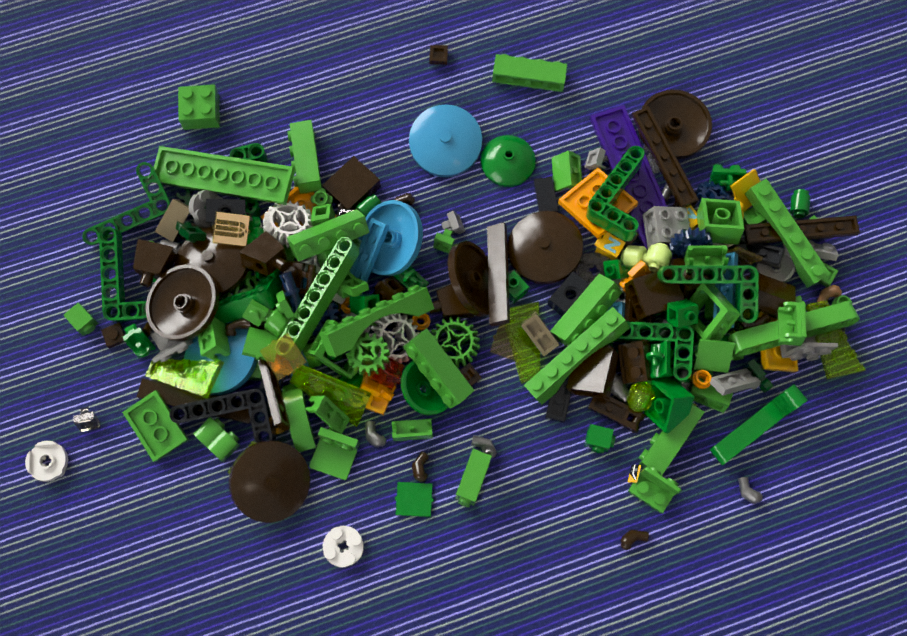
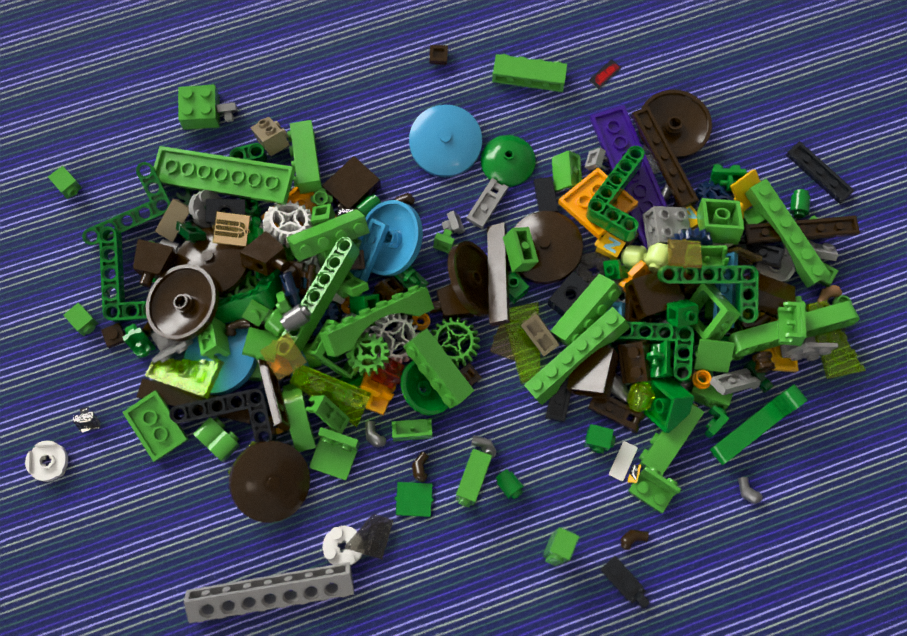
none -> bright green brick [48,165,82,199]
none -> light grey brick [184,562,354,623]
none -> light grey tile [216,102,238,122]
none -> dark tan brick [251,117,289,156]
none -> flat silver brick [280,304,311,332]
none -> clear smoke wing [345,514,393,560]
none -> dark brown tile [350,250,365,270]
none -> light grey plate [466,178,509,229]
none -> green brick [495,469,524,500]
none -> bright green brick [503,227,539,273]
none -> bright green brick [542,527,579,566]
none -> sticker [589,59,621,89]
none -> black hinge [600,556,650,609]
none -> white sticker [609,441,638,481]
none -> clear yellow piece [667,239,702,268]
none -> green bracket [704,405,730,439]
none -> dark brown wheel [752,351,775,373]
none -> black tile [786,141,854,204]

